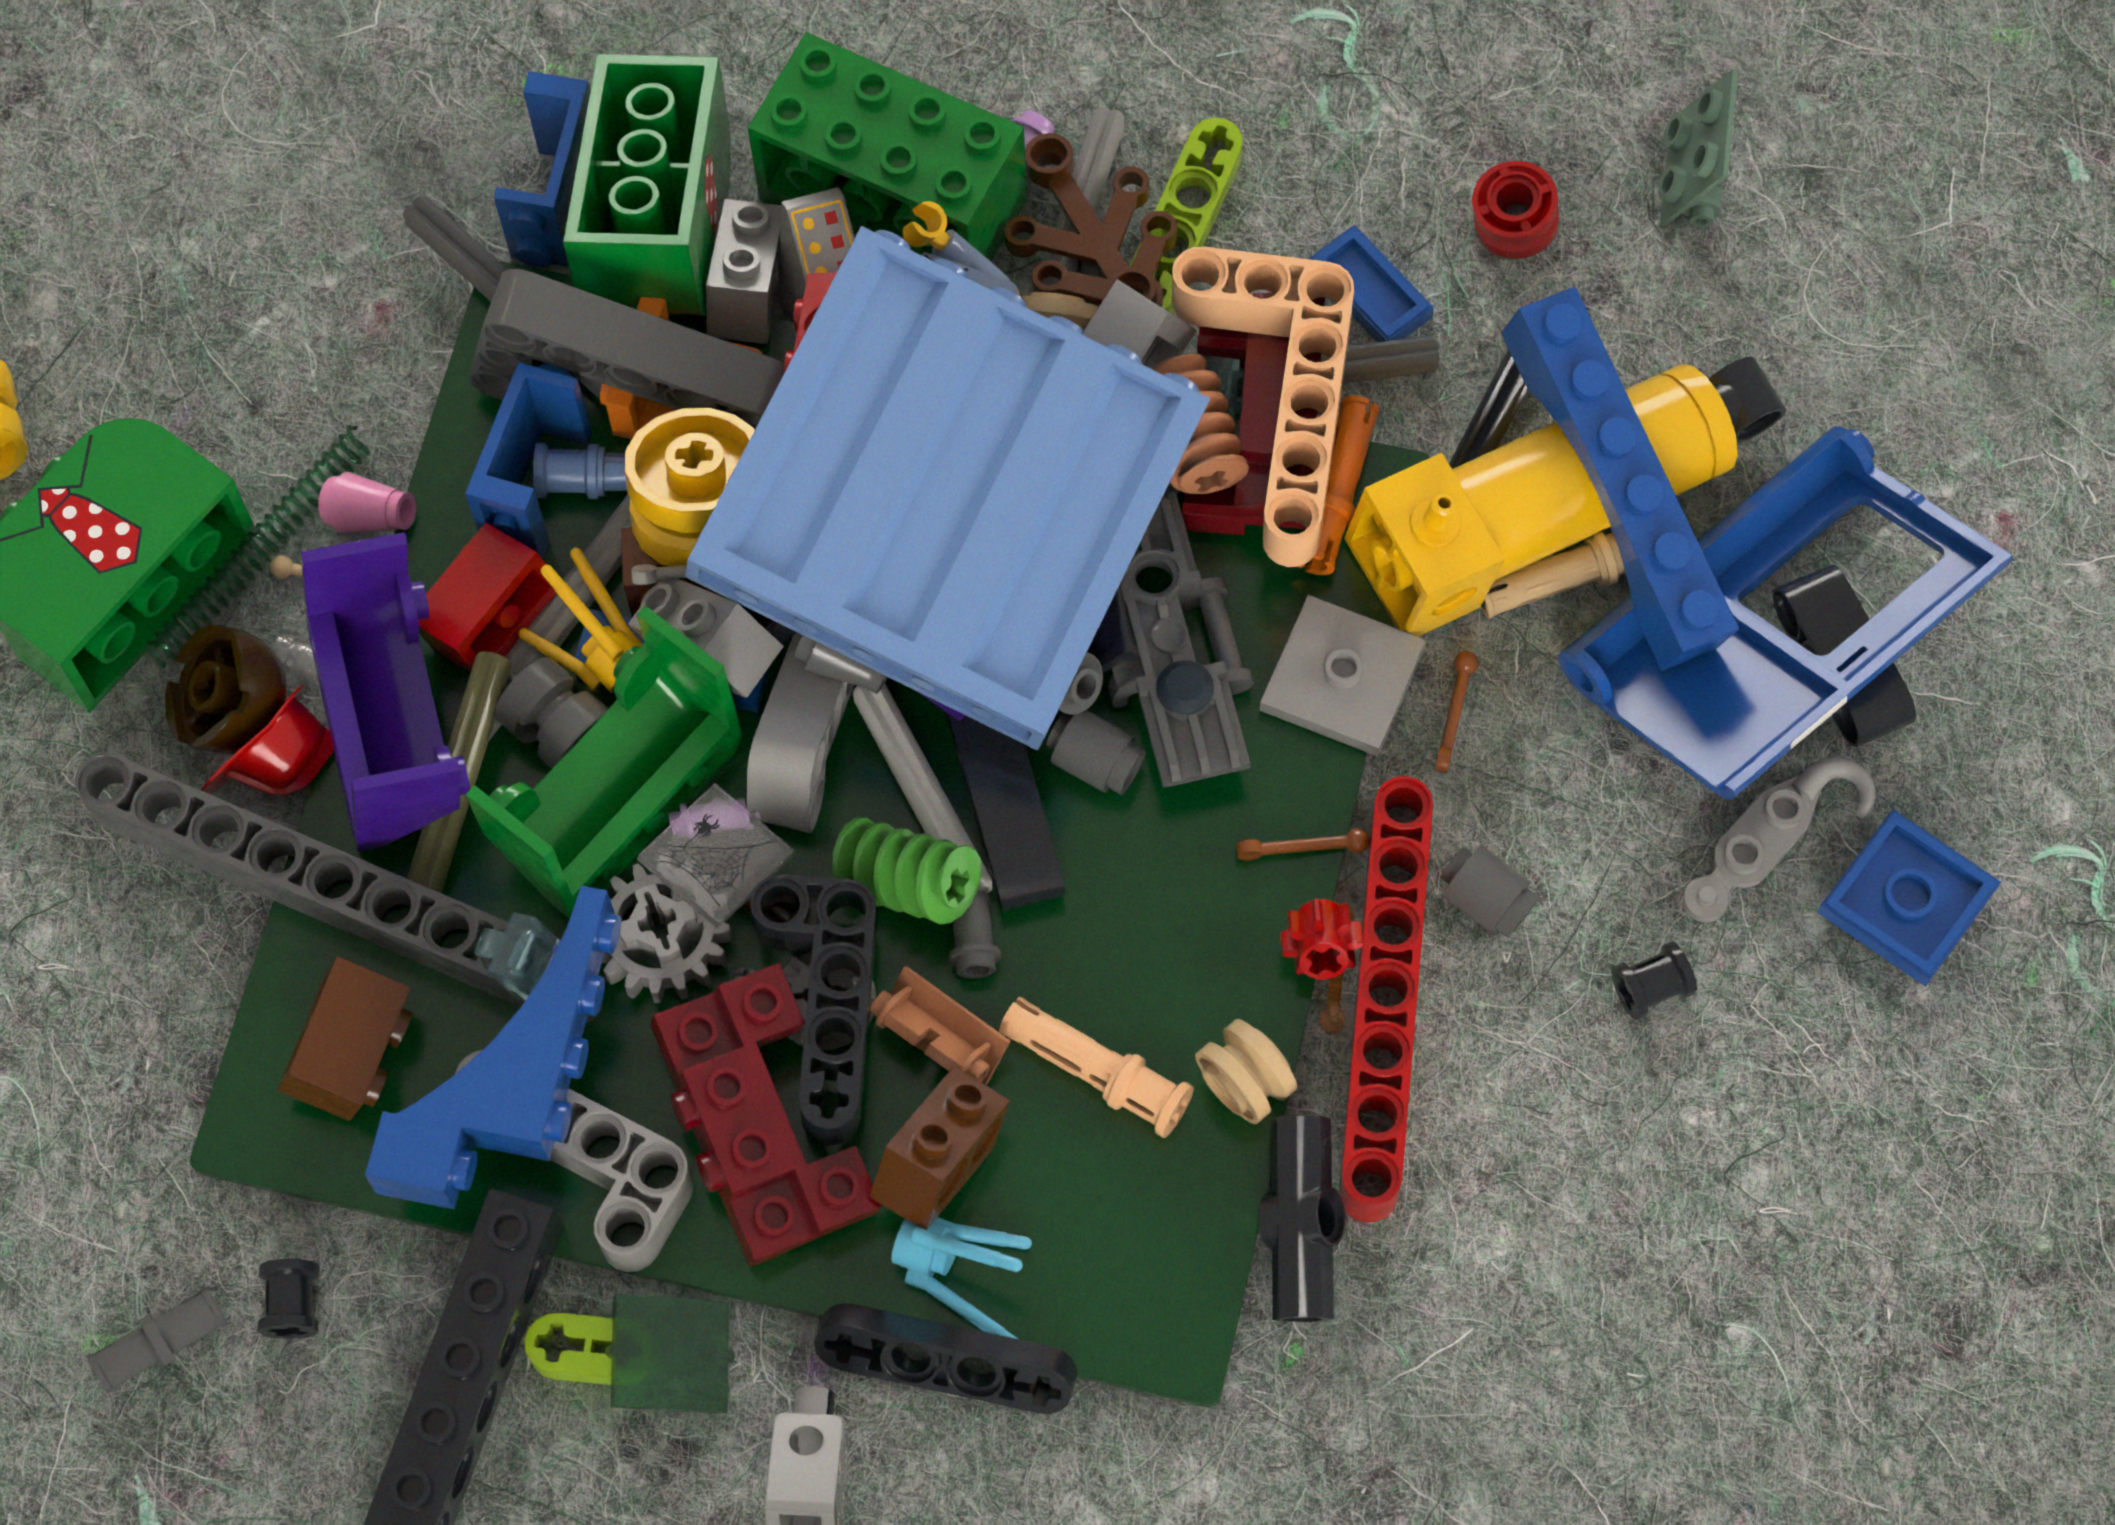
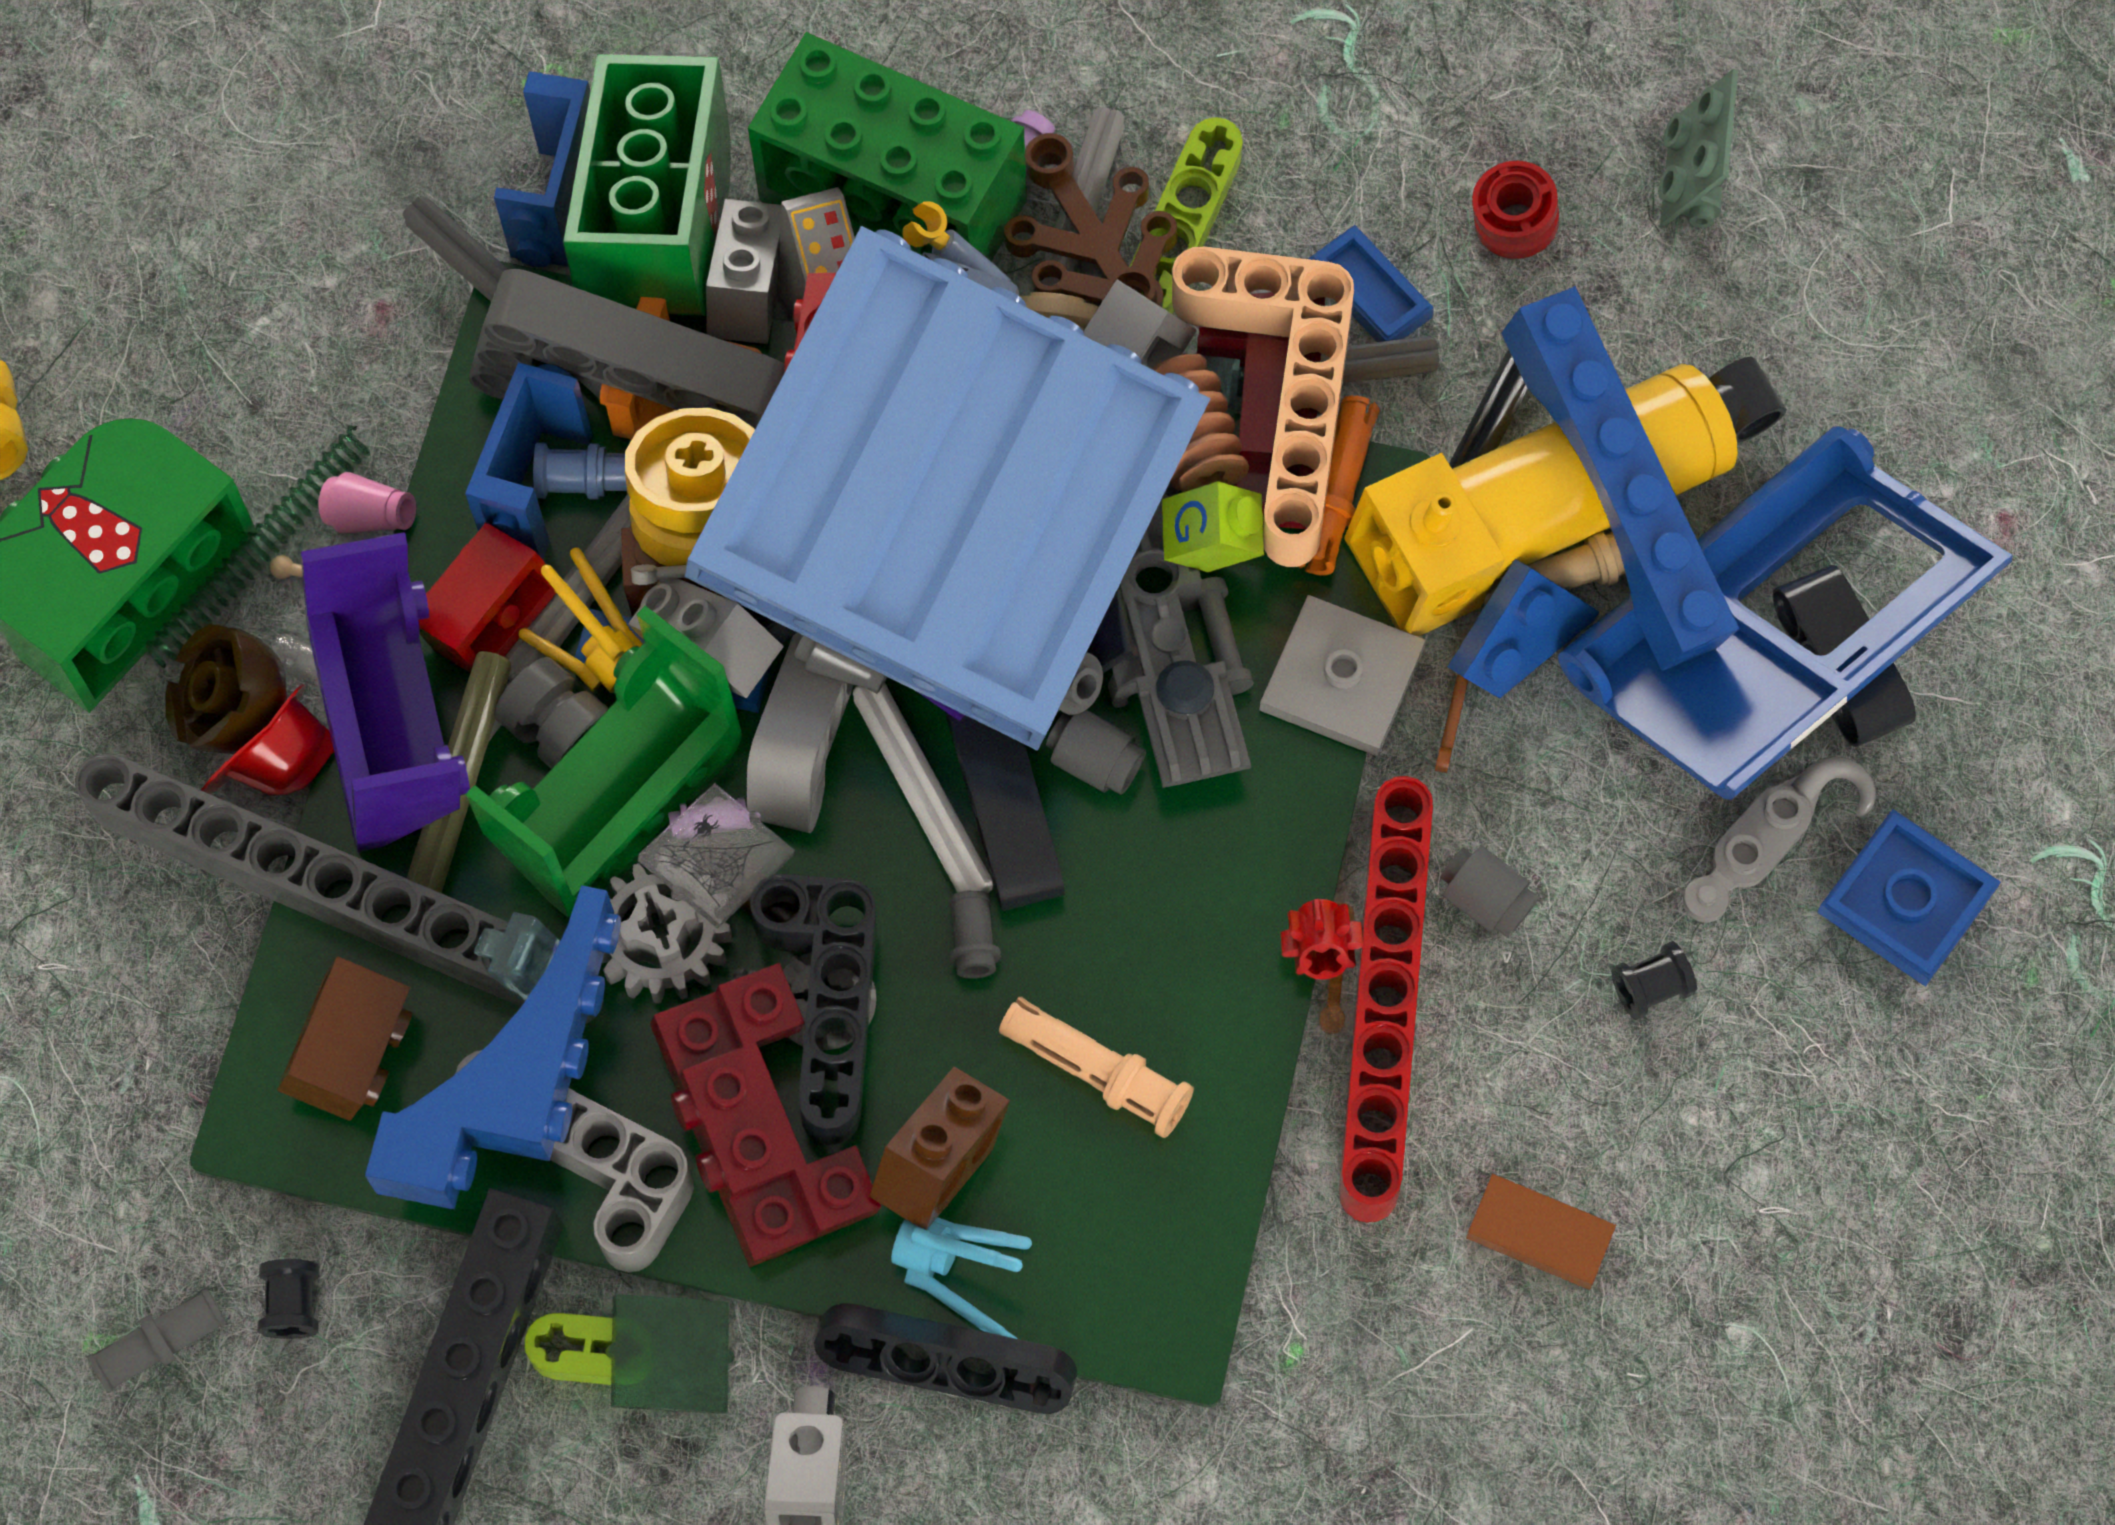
bright green piece [832,817,981,924] -> none
nougat hinge [870,966,1011,1086] -> none
tan wheel [1195,1019,1297,1124] -> none
dark orange hinge [1236,828,1370,861] -> none
black piece [1258,1115,1346,1323] -> none
none -> lime brick [1162,481,1264,572]
none -> blue wing [1447,559,1599,699]
none -> dark orange tile [1466,1173,1616,1290]

